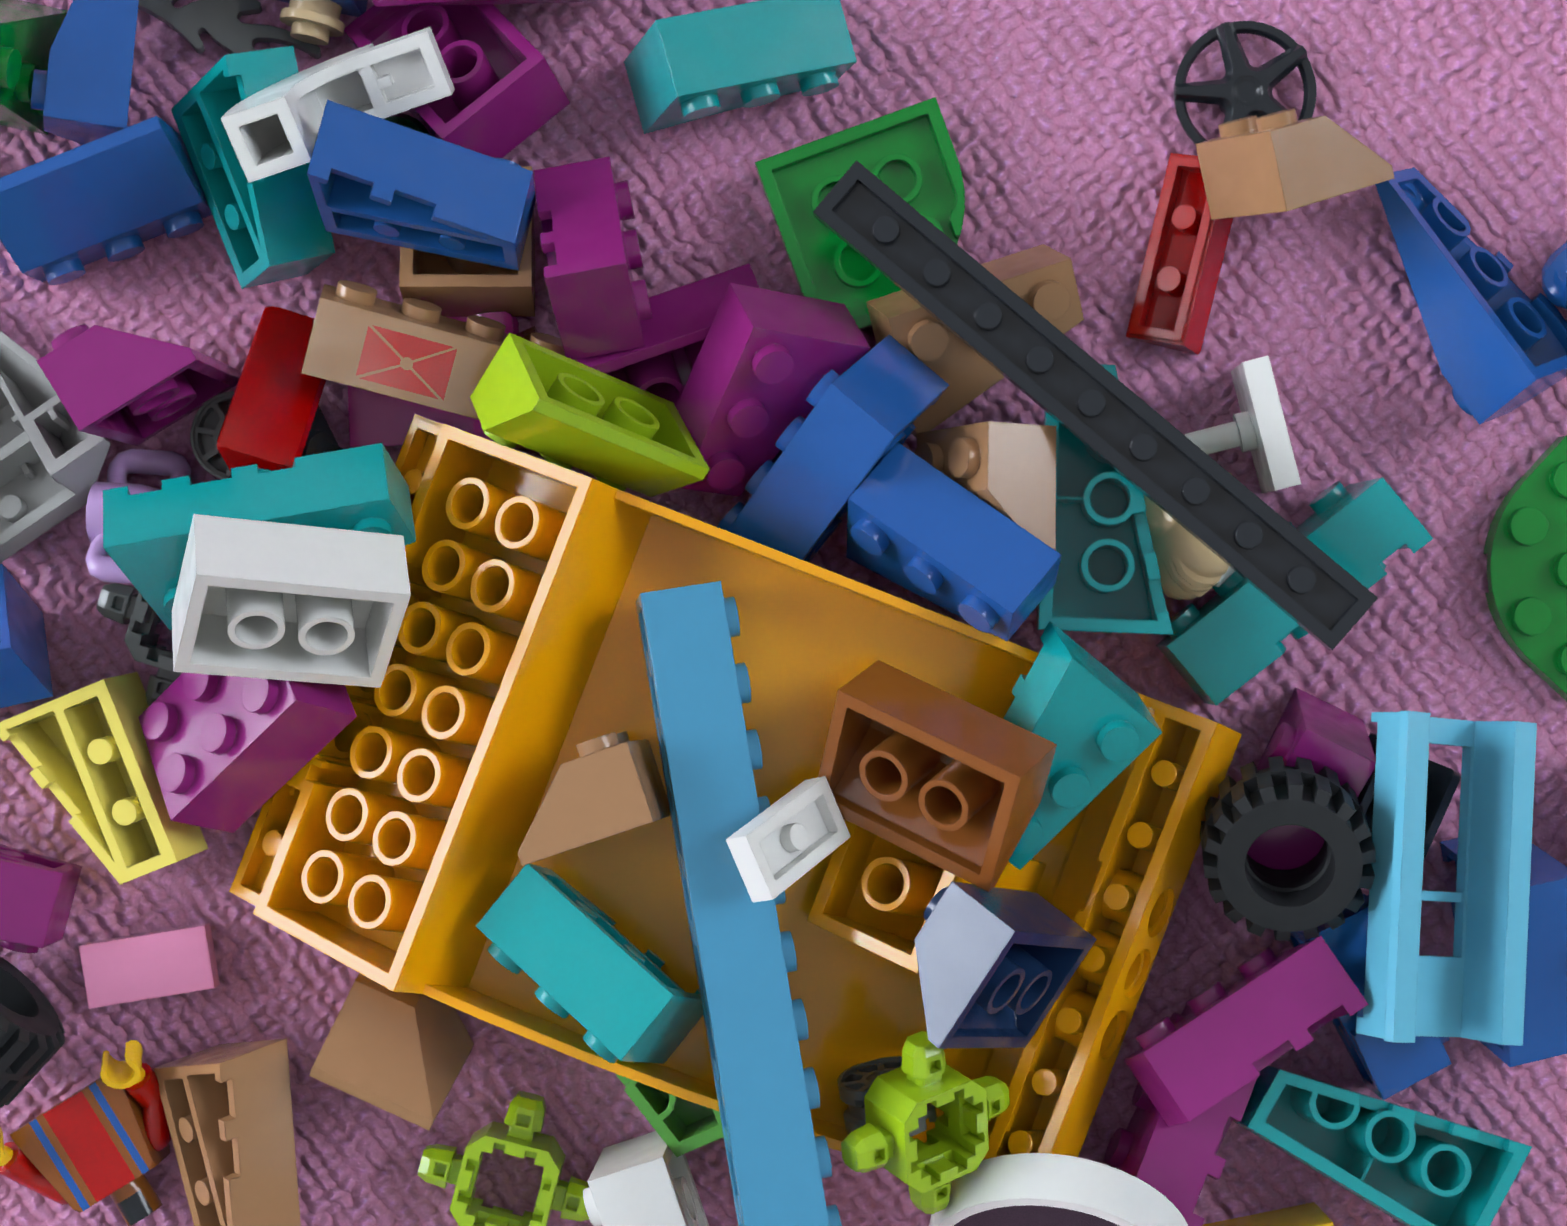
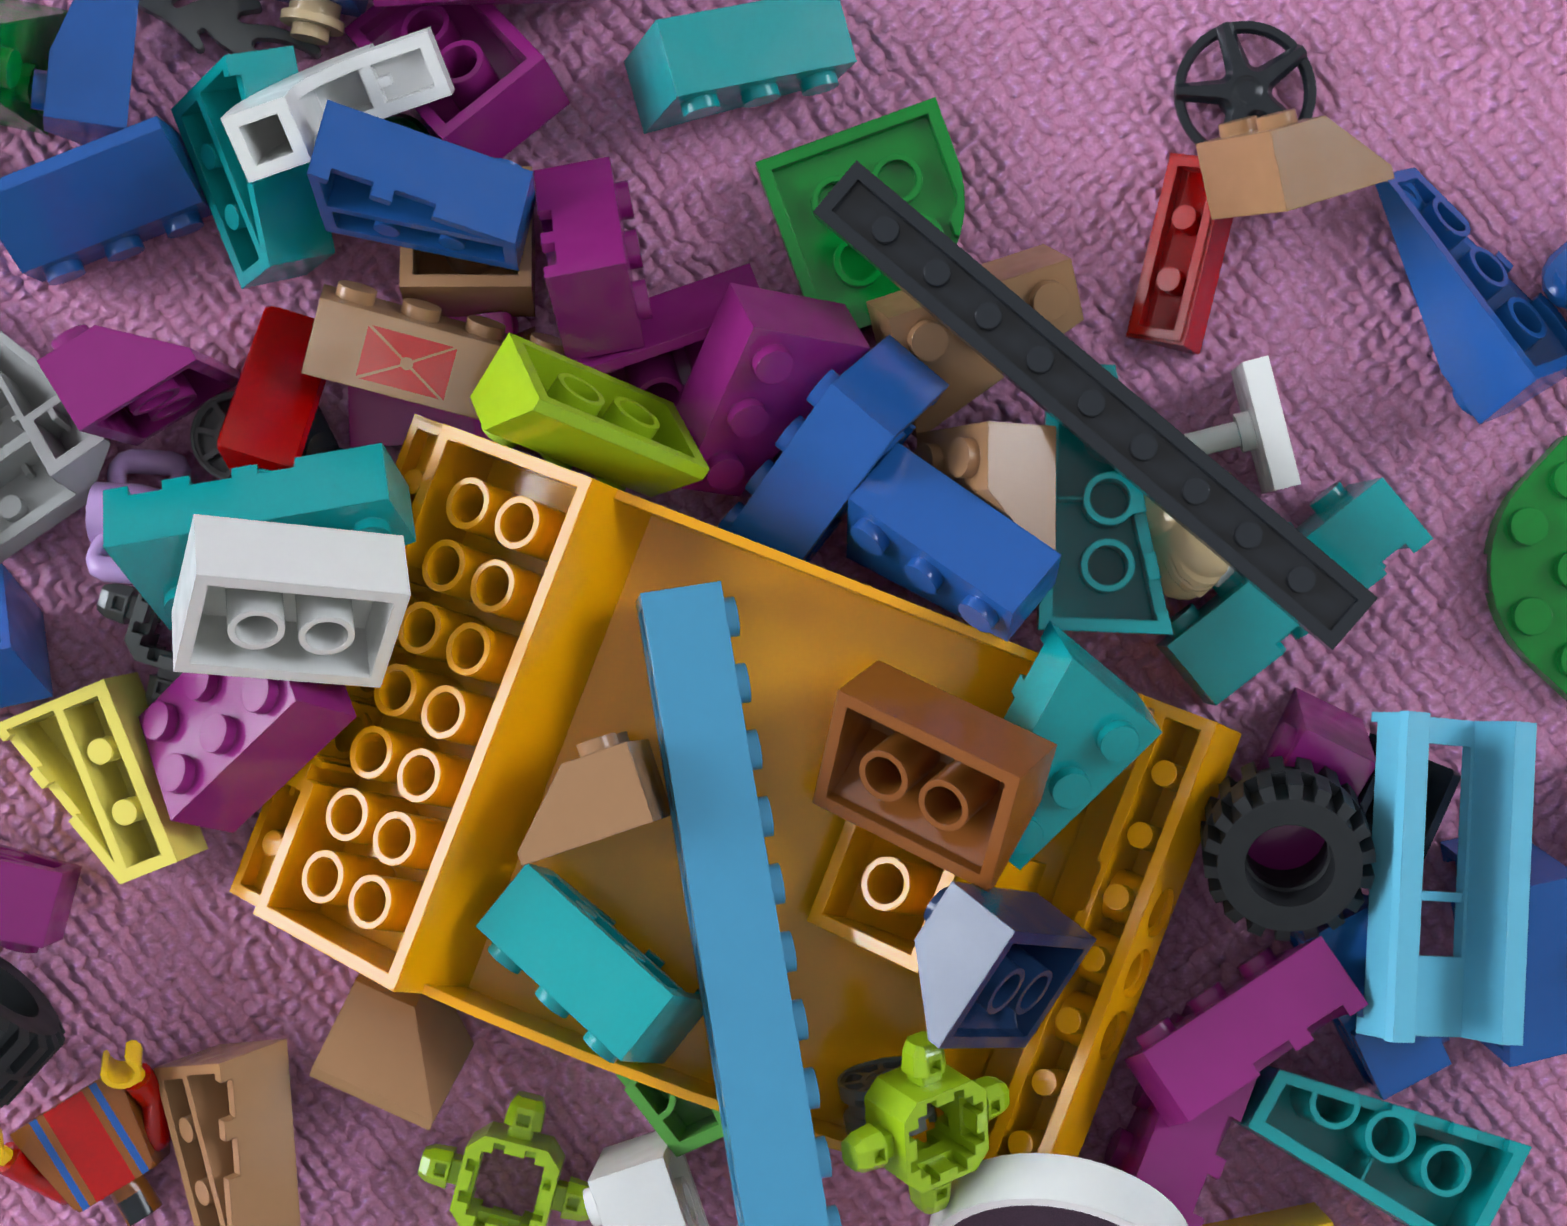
bright pink tile [78,922,220,1009] -> none
white plate [726,776,851,902] -> none

